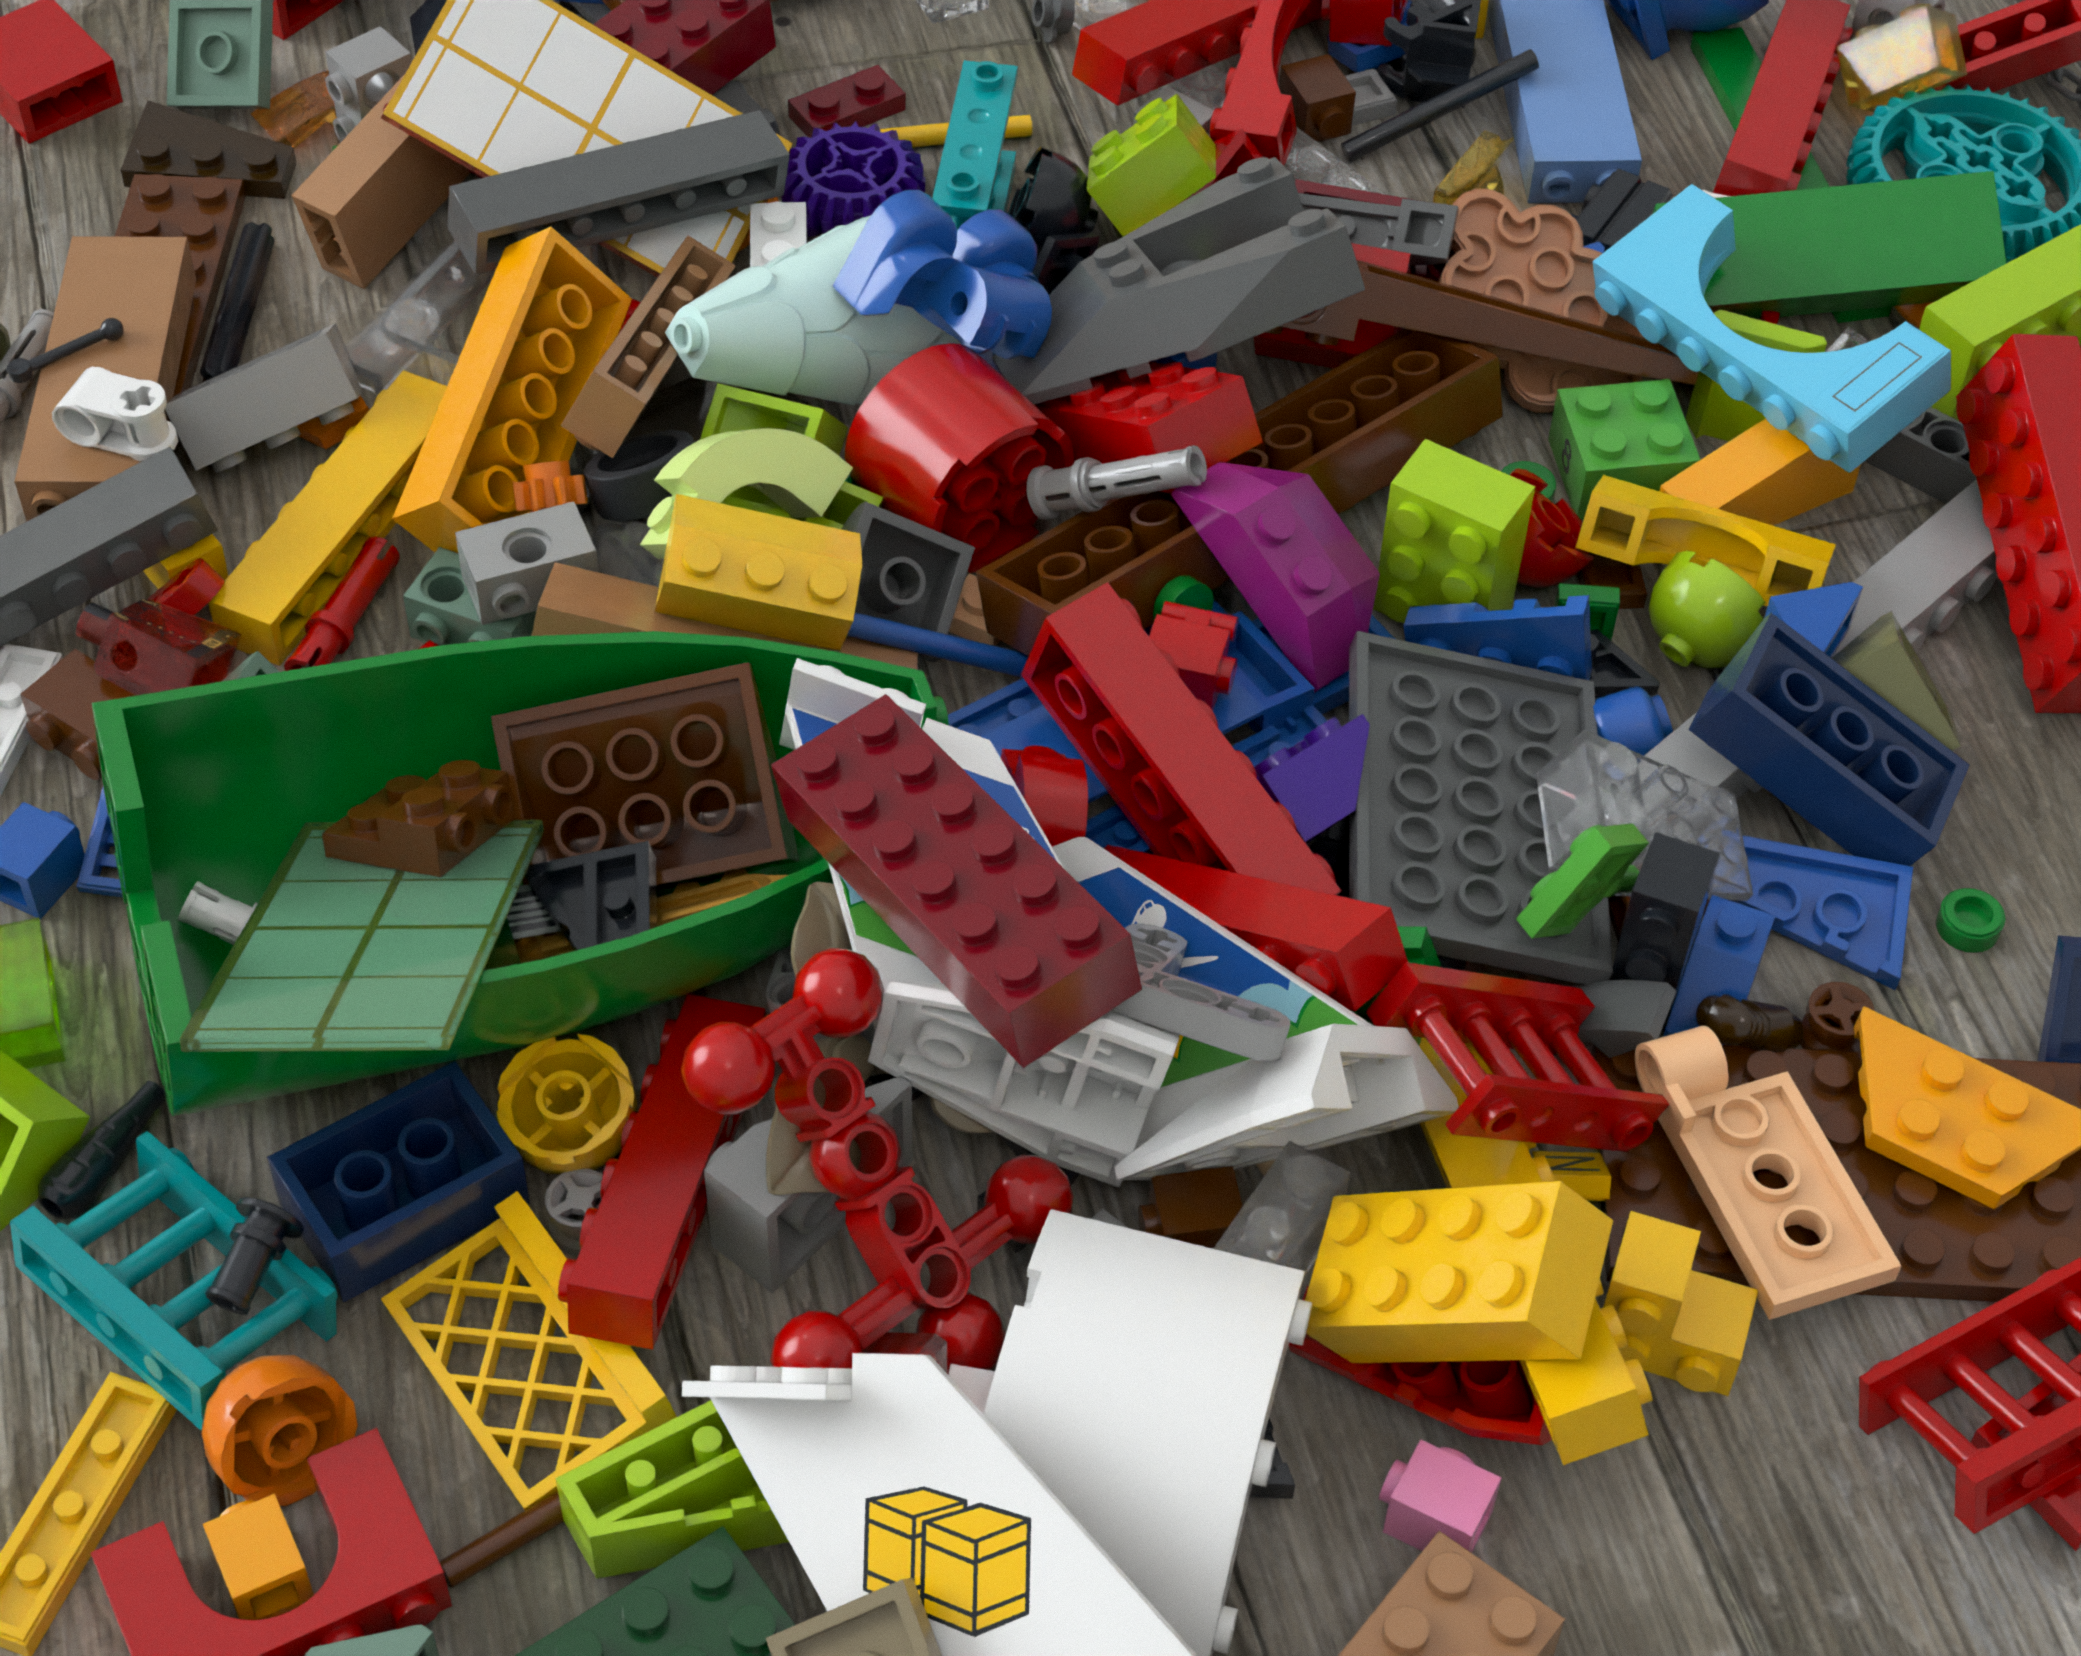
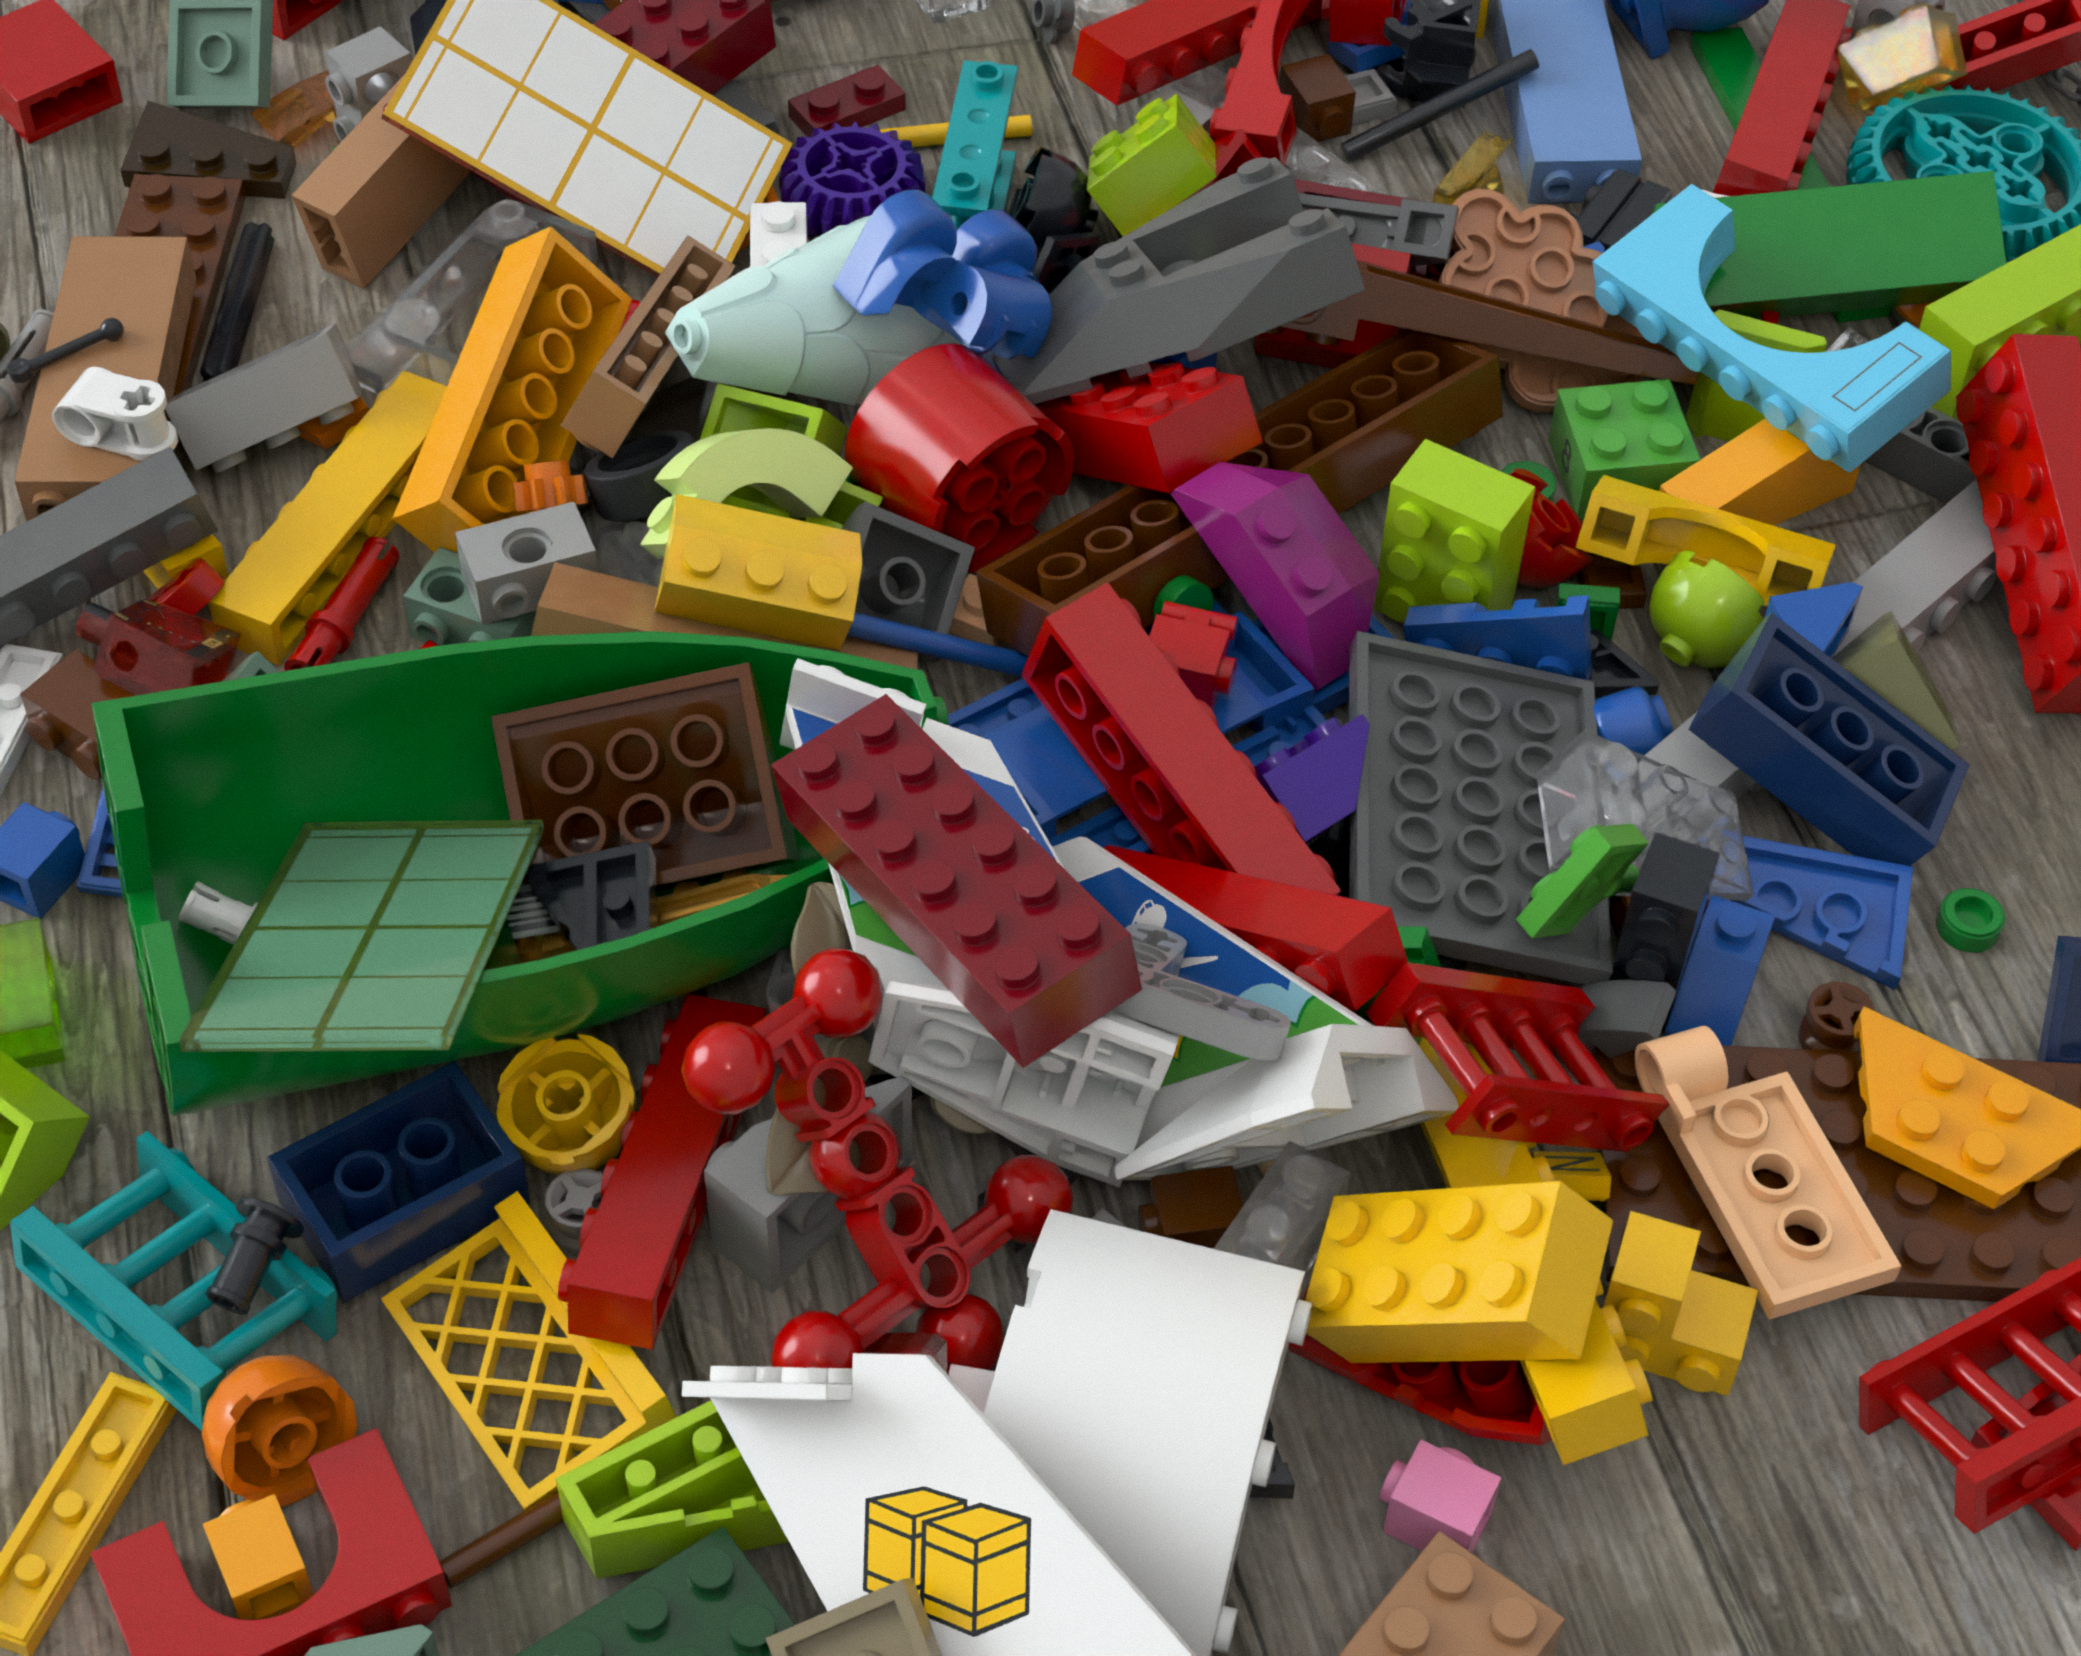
black piece [38,1081,166,1219] -> none
reddish brown plate [322,760,514,877] -> none
dark grey brick [447,110,790,275] -> none
red brick [1001,745,1088,847] -> none
light grey pin [1027,445,1207,520] -> none
dark brown arm [1696,994,1803,1052] -> none

